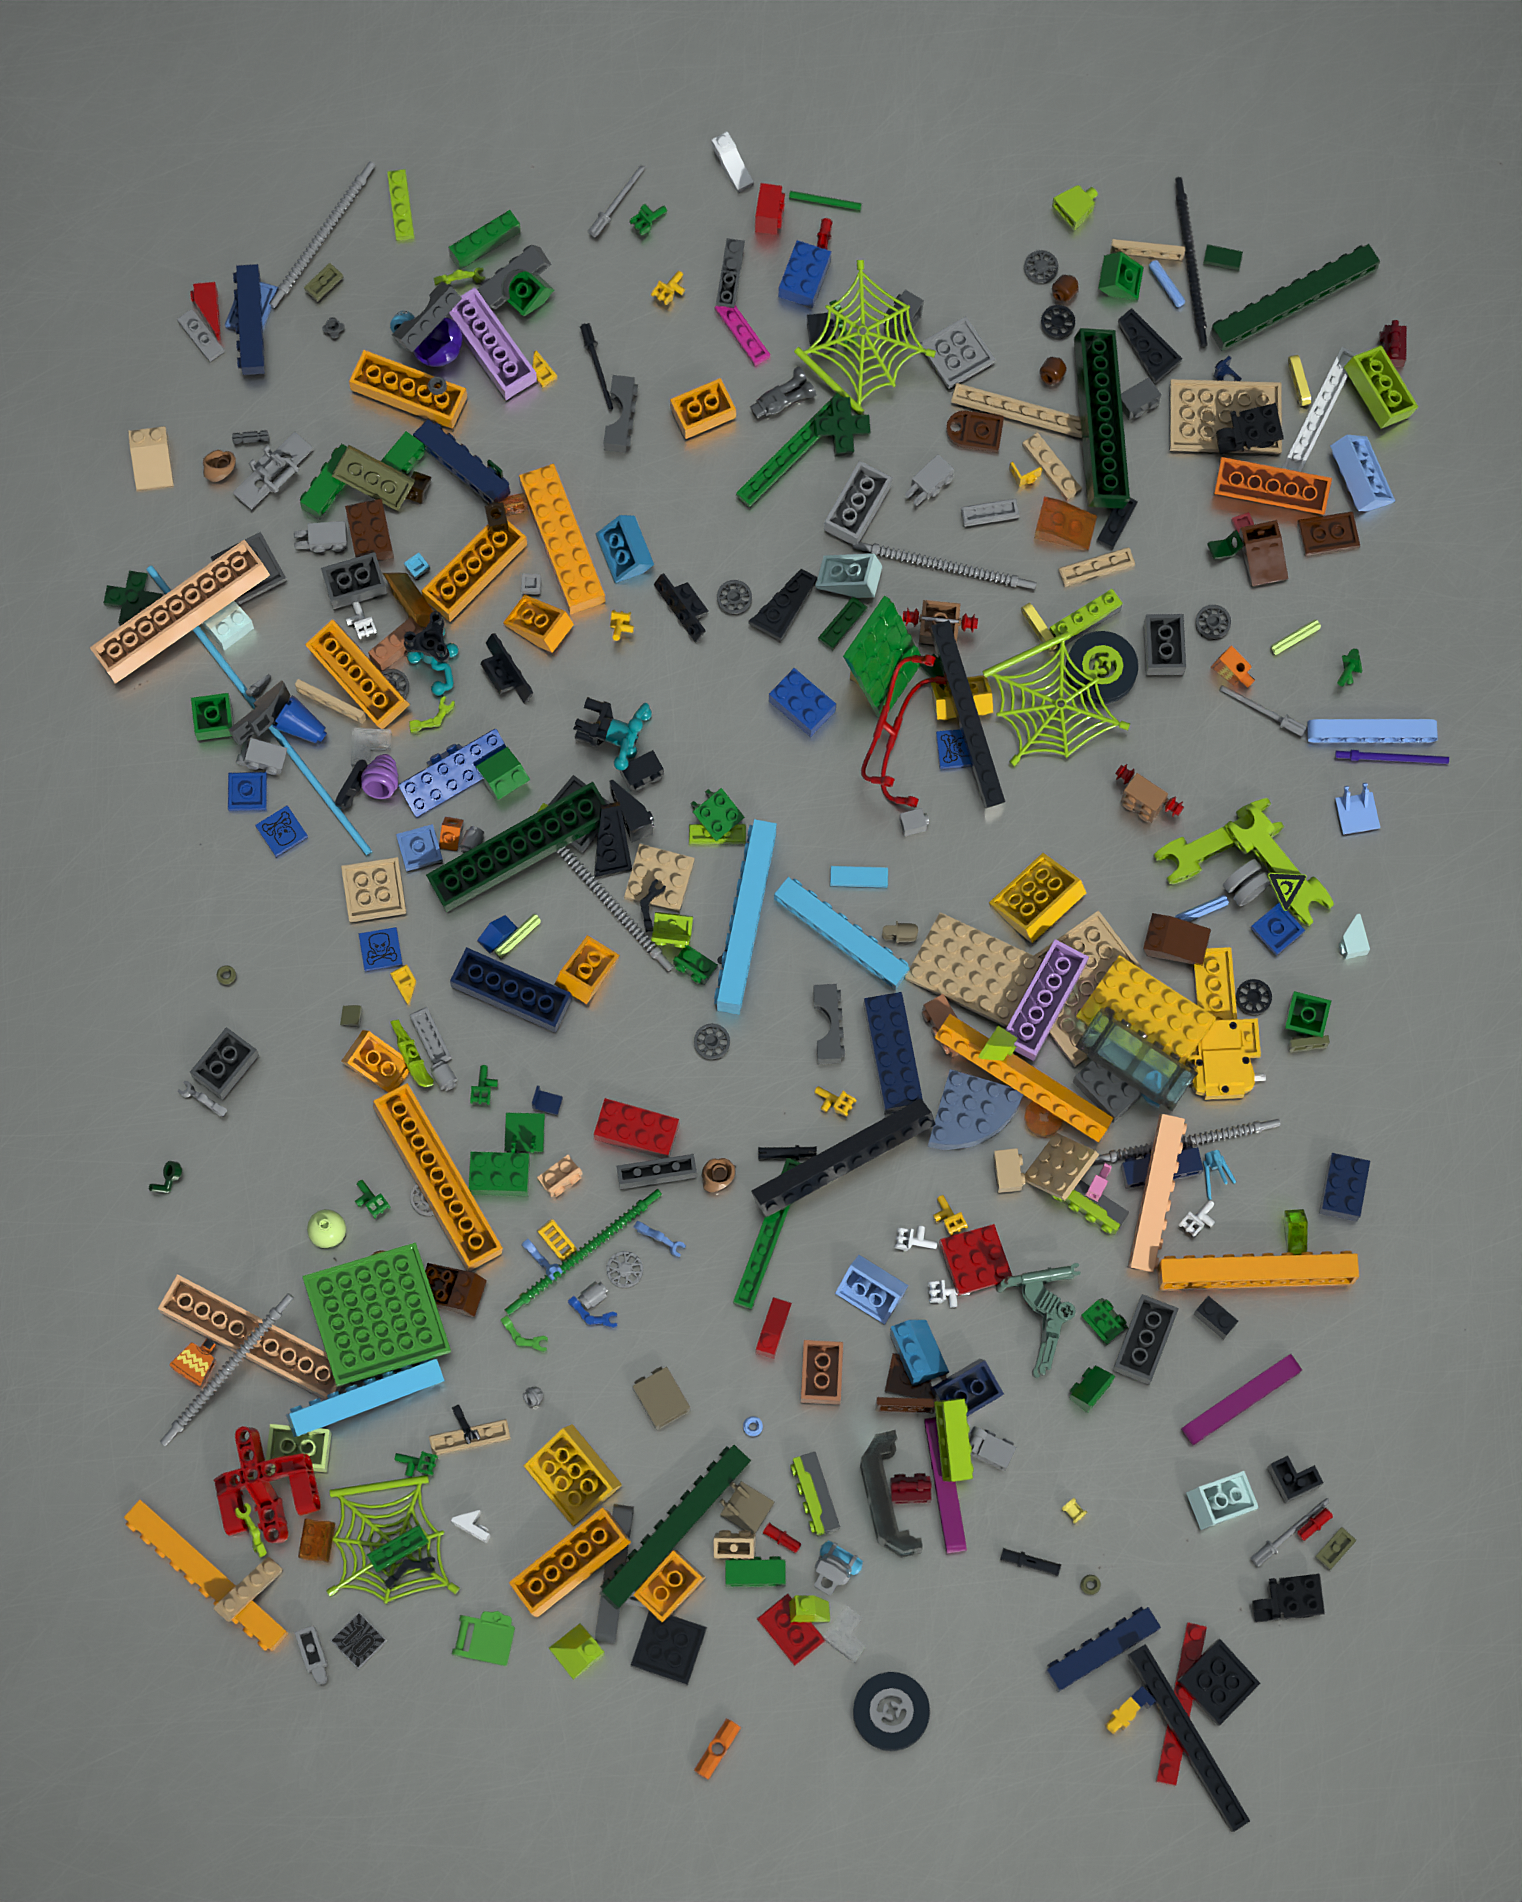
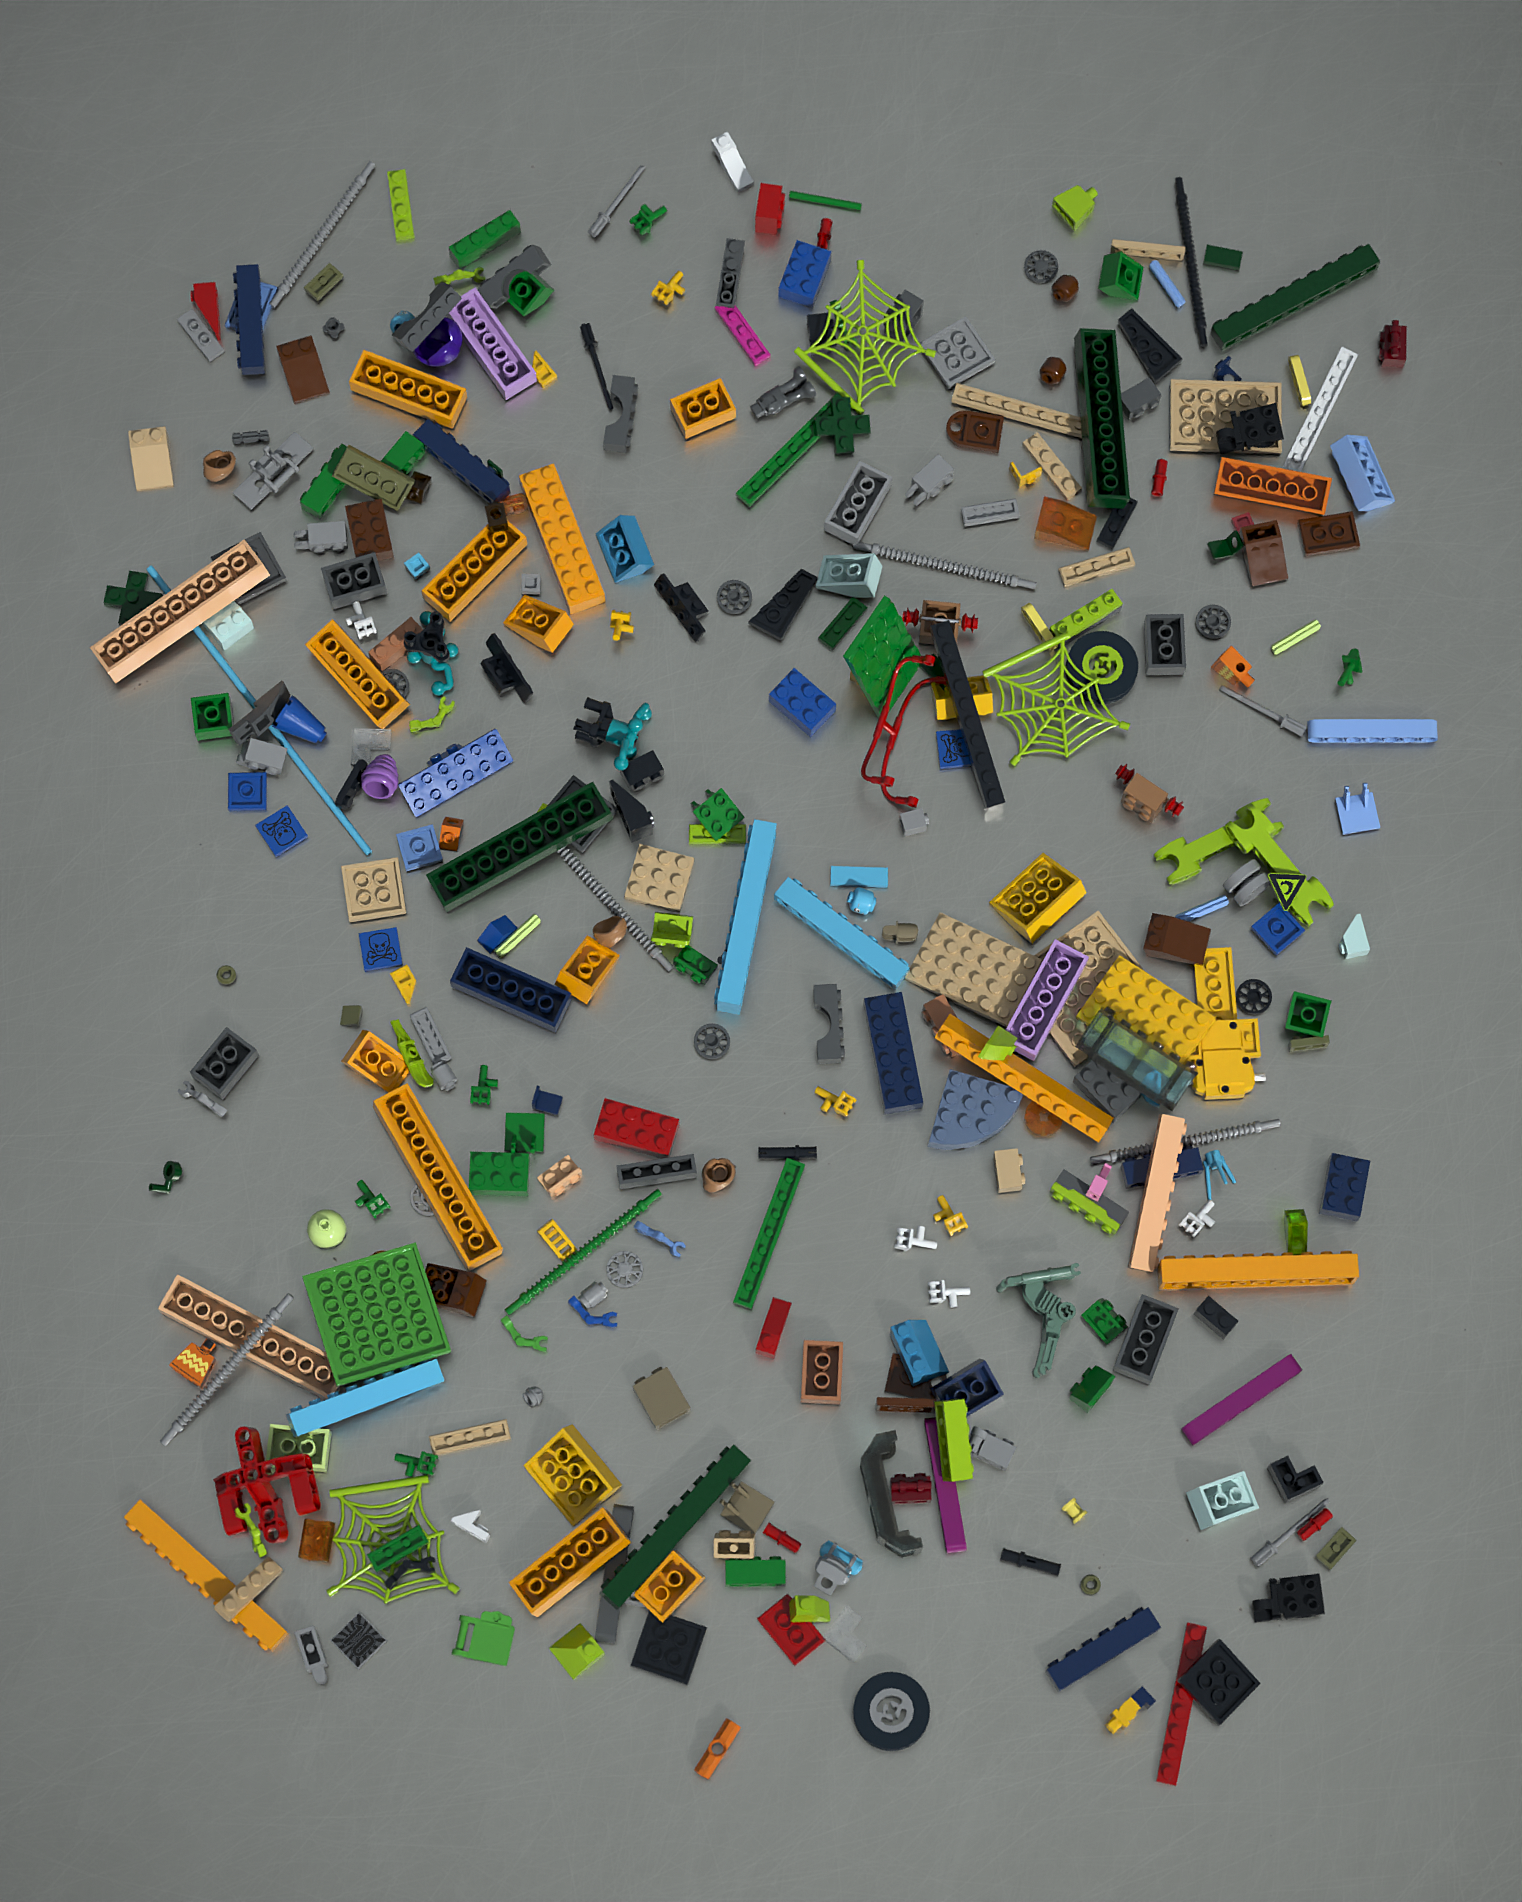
light grey bar [246,674,271,696] -> none
tan tile [295,679,366,724] -> none
pearl gold piece [382,572,433,627] -> none
dark grey plate [428,376,447,395] -> none
black piece [452,1404,480,1444] -> none
light grey brick [459,826,484,853] -> none
green slope [475,747,530,800] -> none
medium blue piece [522,1239,563,1280] -> none
black wing [594,802,632,877] -> none
black piece [640,879,666,932] -> none
light blue plate [743,1416,763,1436] -> none
black brick [751,1099,936,1217] -> none
piece [790,1451,840,1537] -> none
light blue slope [835,1255,909,1324] -> none
red plate [939,1224,1012,1296] -> none
tan plate [1024,1133,1099,1201] -> none
black wheel [1041,305,1075,338] -> none
black plate [1128,1644,1250,1832] -> none
dark purple bar [1335,749,1449,764] -> none
lime brick [1344,346,1418,429] -> none
none -> reddish brown slope [276,335,330,403]
none -> medium nougat hair [593,916,627,948]
none -> medium azure head [847,887,876,915]
none -> red axle [1151,459,1168,496]

